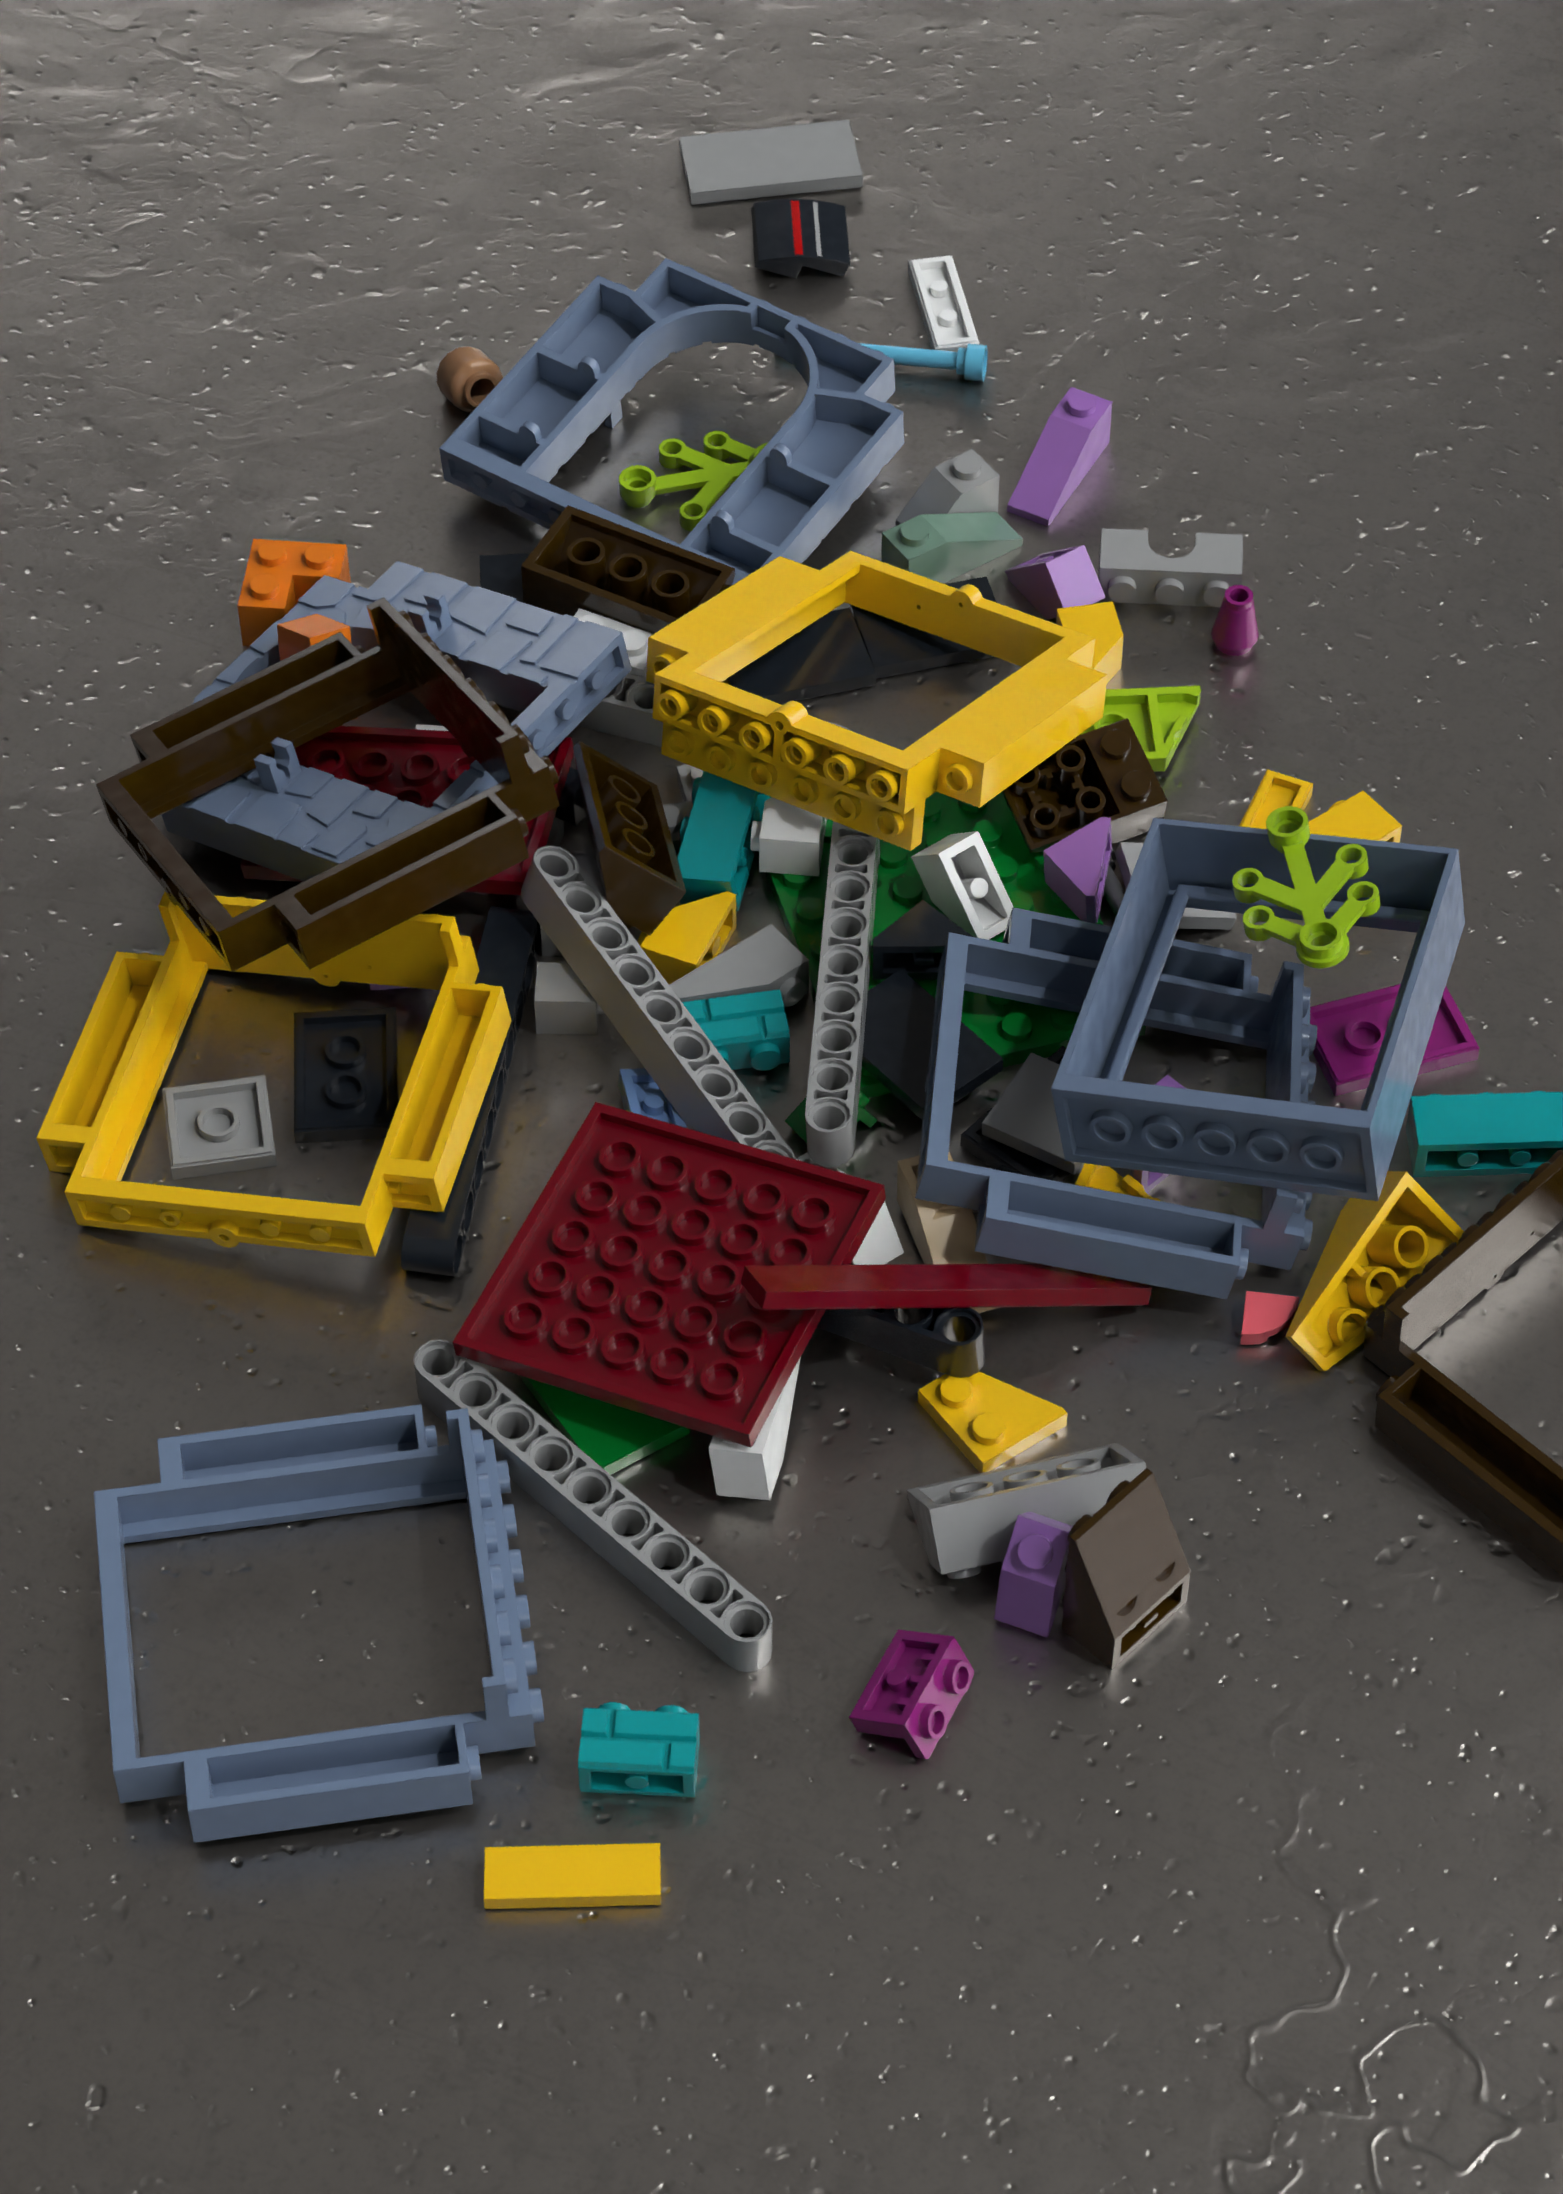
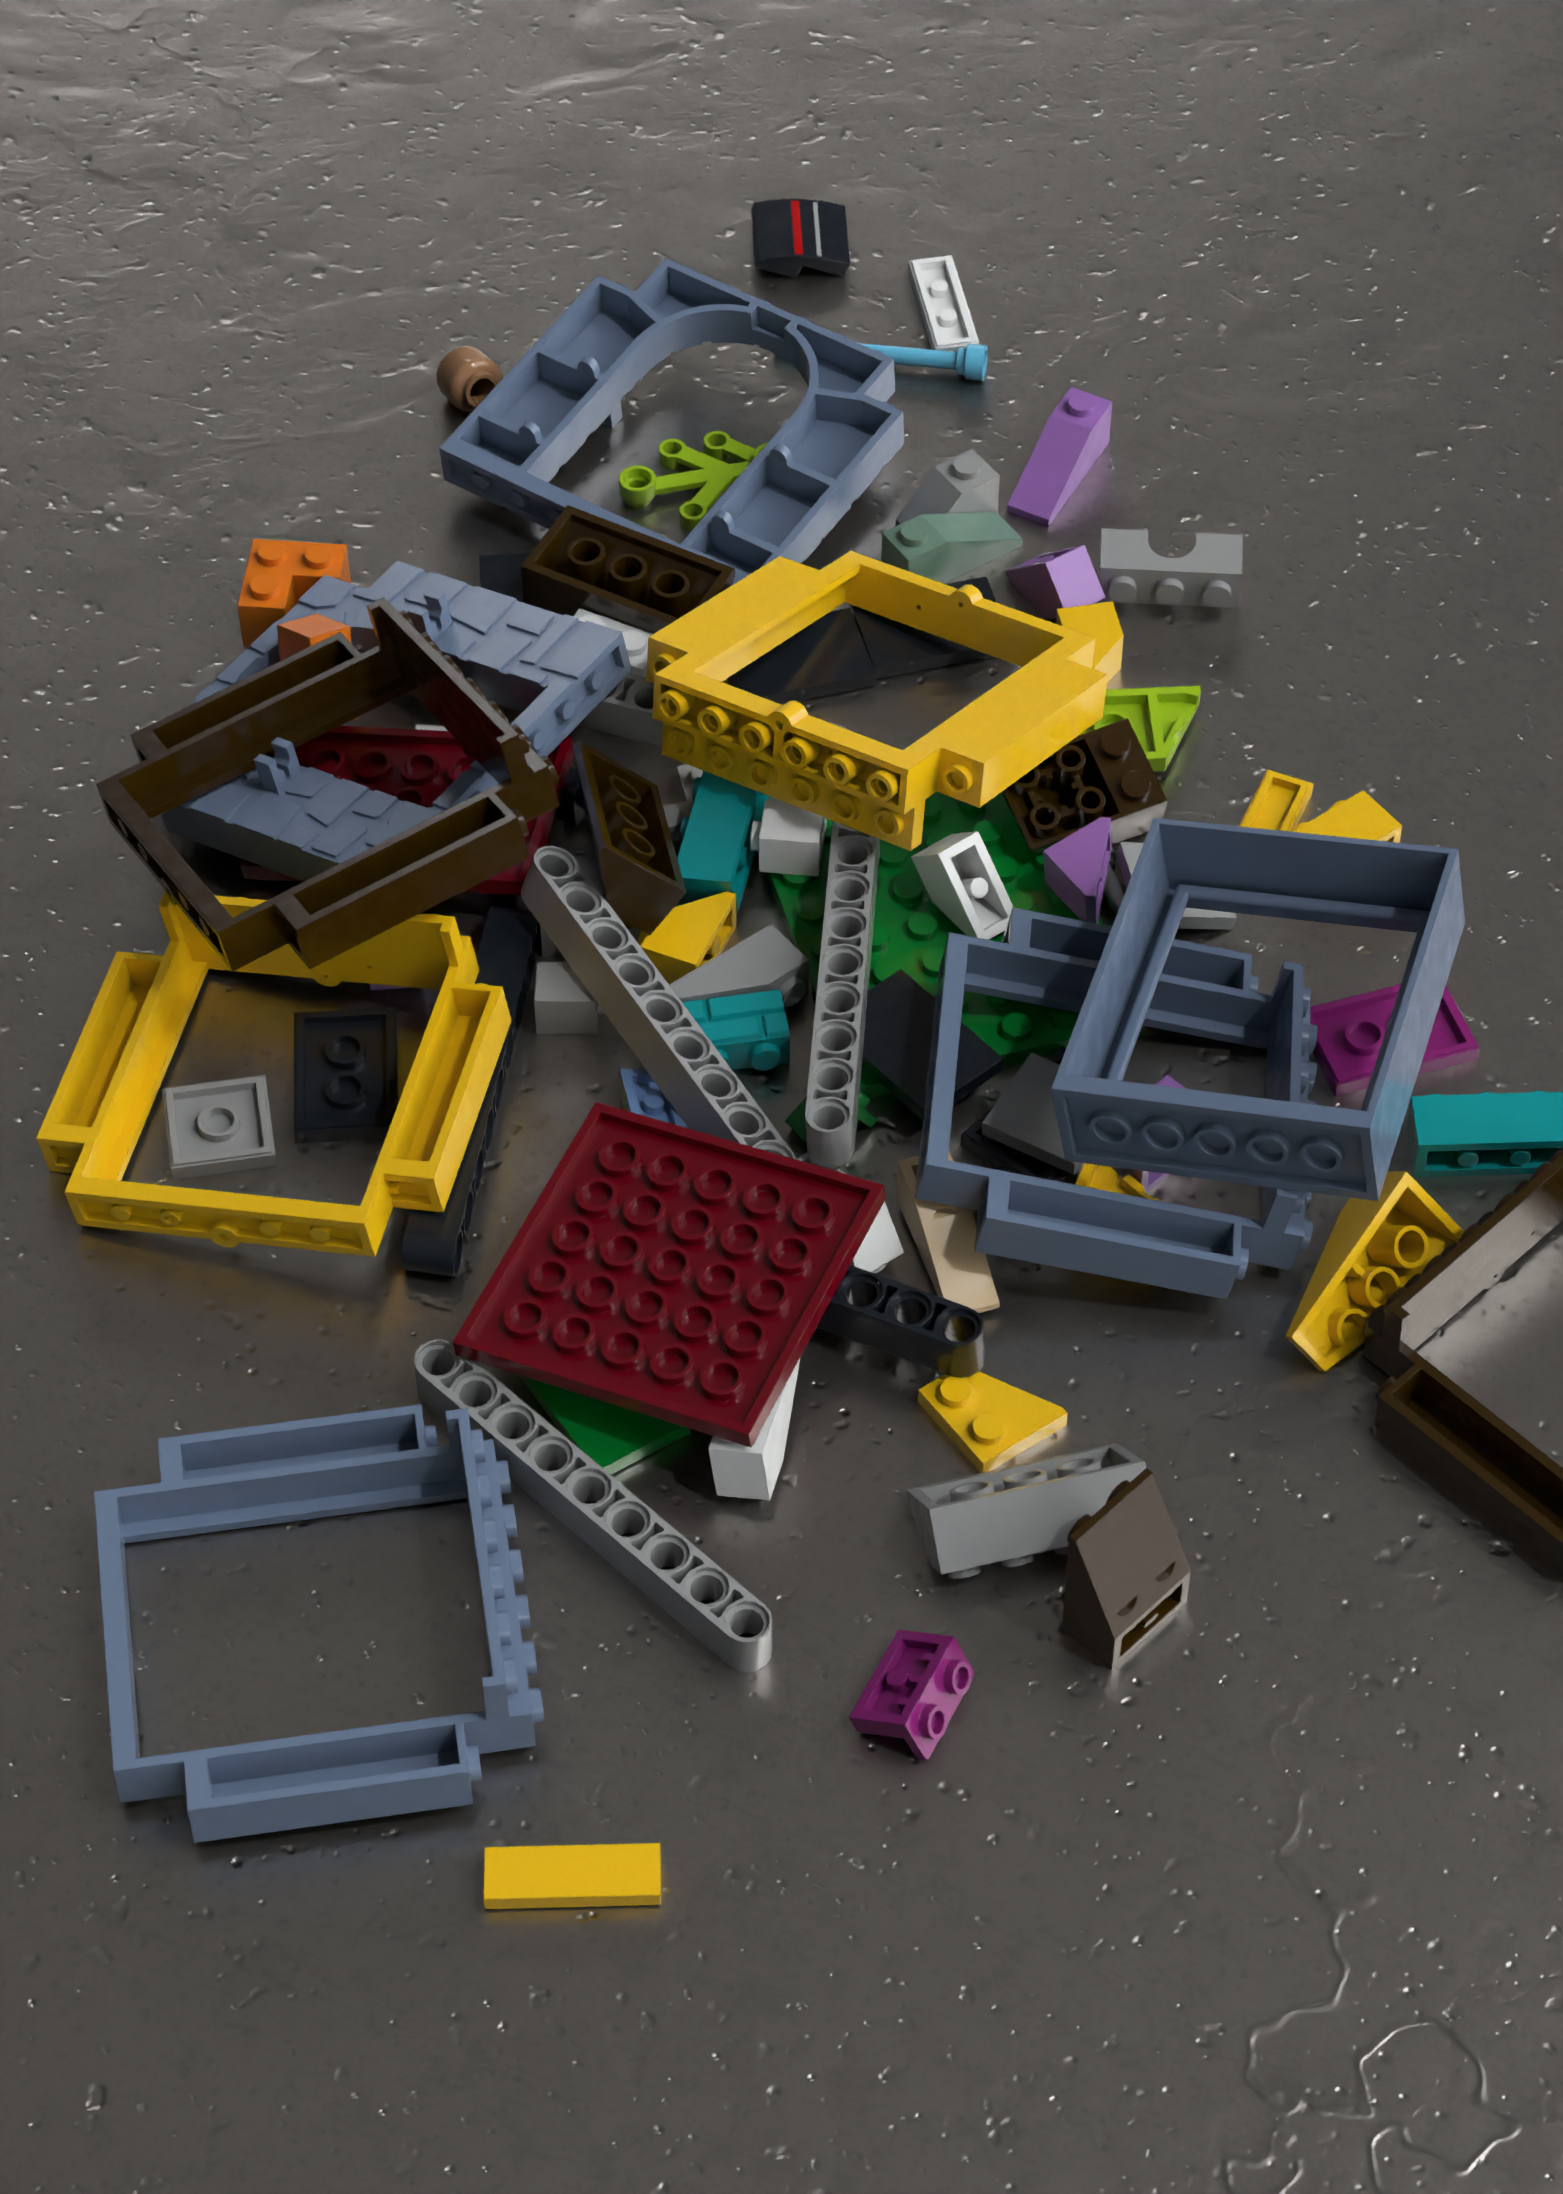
teal brick [578,1702,700,1797] -> none
light grey tile [679,120,863,205] -> none
dark red tile [741,1264,1152,1310] -> none
black slope [872,900,974,980] -> none
medium lavender slope [994,1512,1073,1637] -> none
magenta cone [1211,585,1259,656] -> none
lime plant [1232,806,1381,969] -> none
coral tile [1240,1291,1300,1345] -> none

